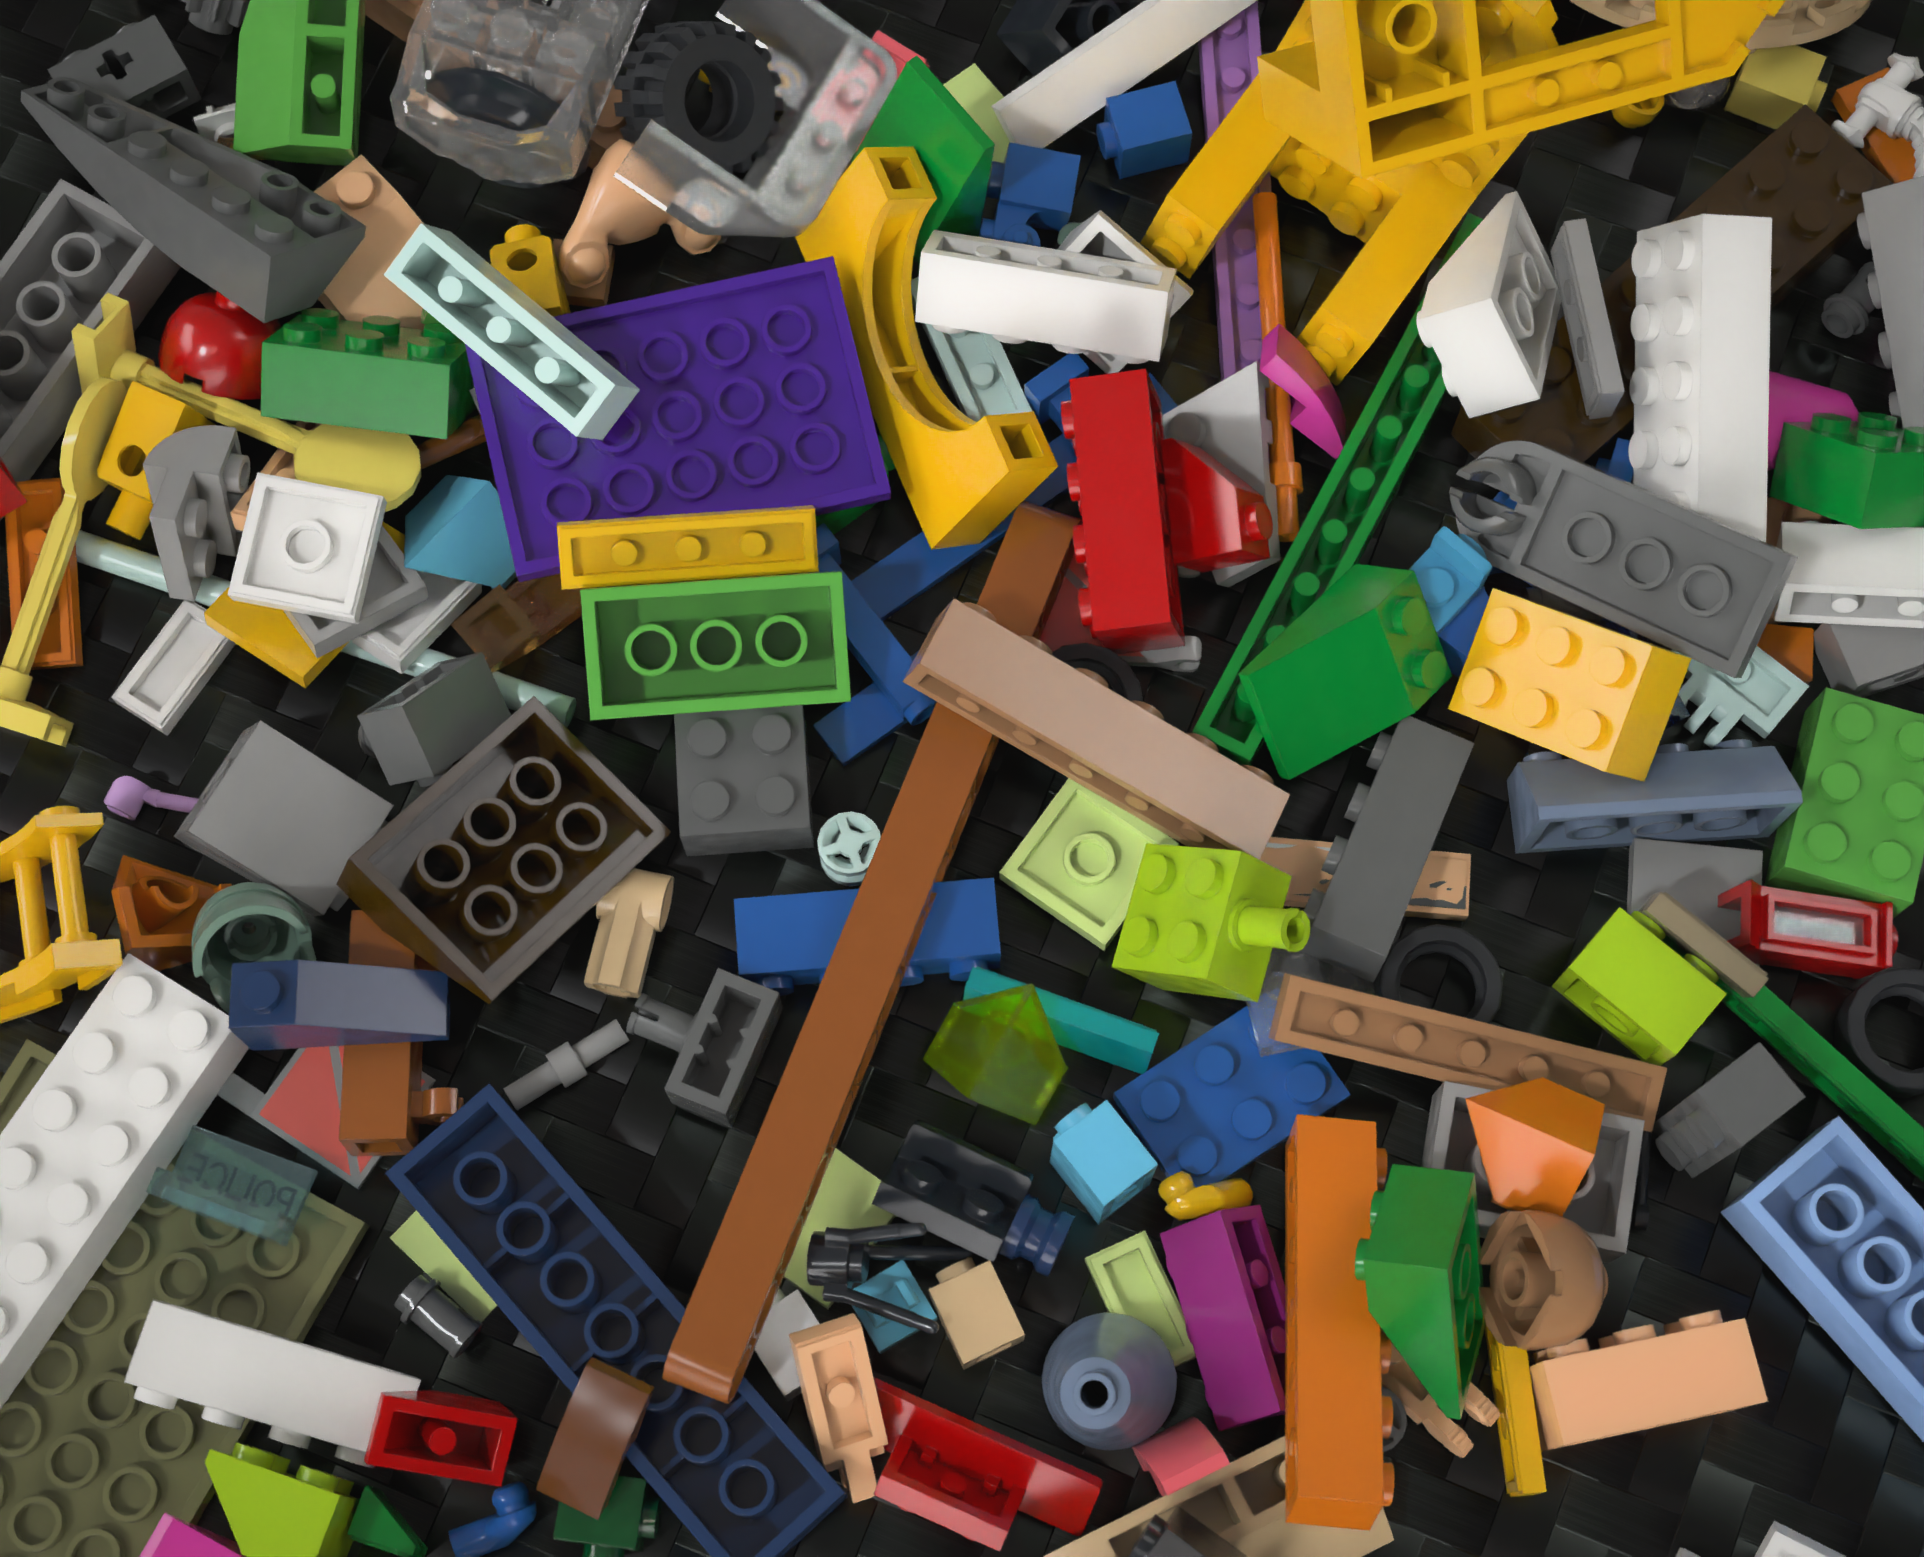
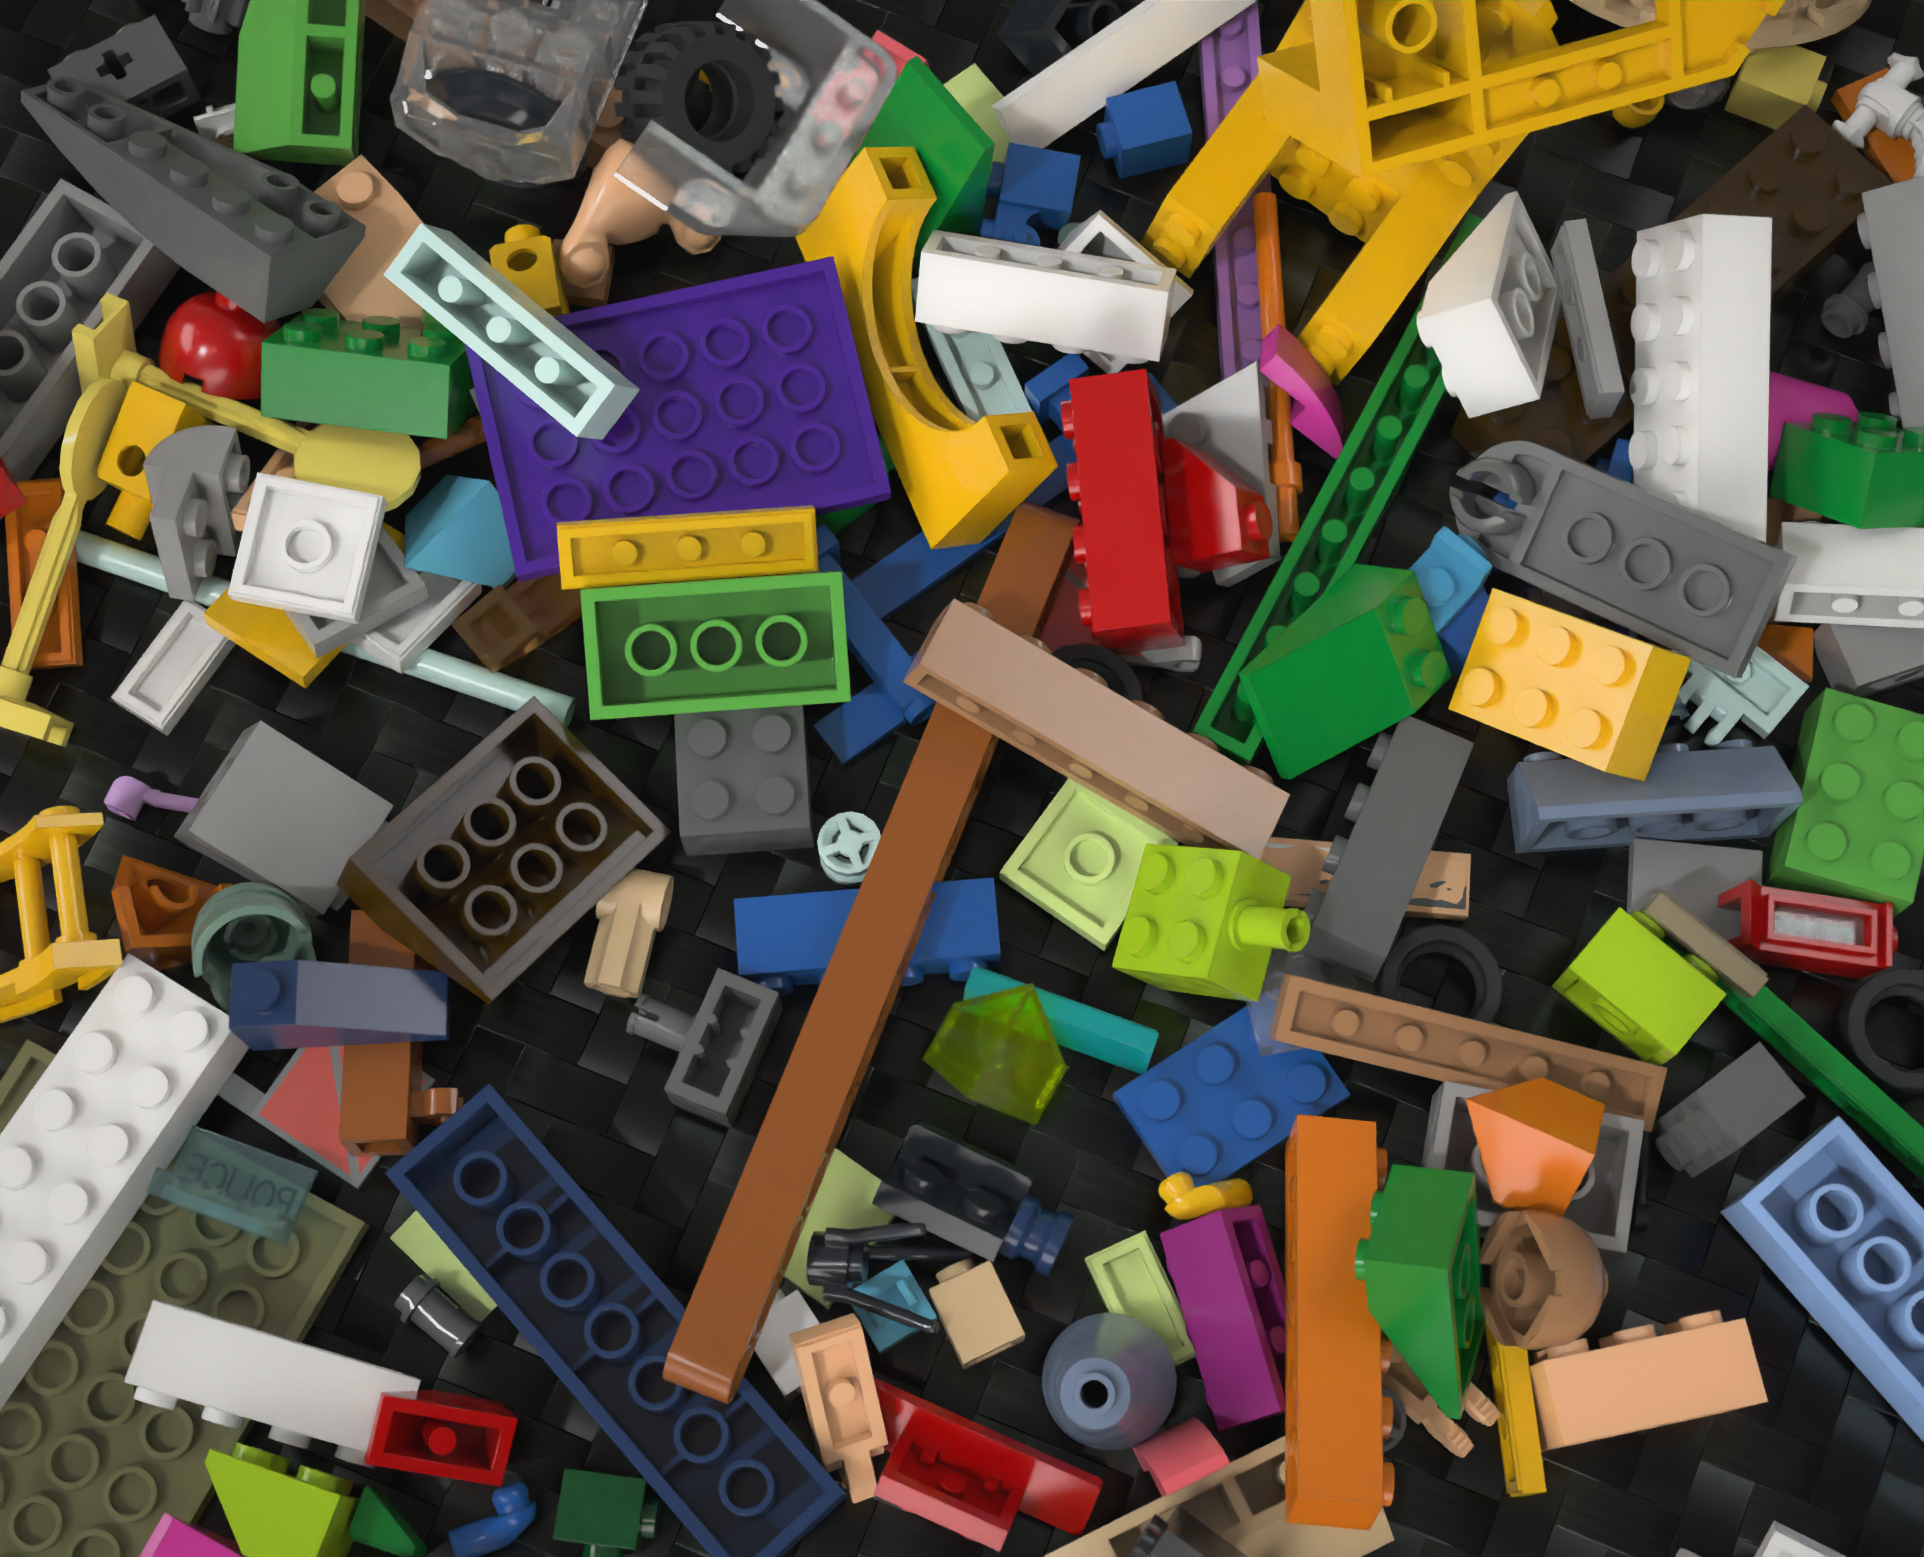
dark grey brick [357,652,511,787] -> none
light grey bar [504,1019,629,1111] -> none
reddish brown slope [536,1357,654,1520] -> none
medium azure brick [1050,1100,1158,1225] -> none

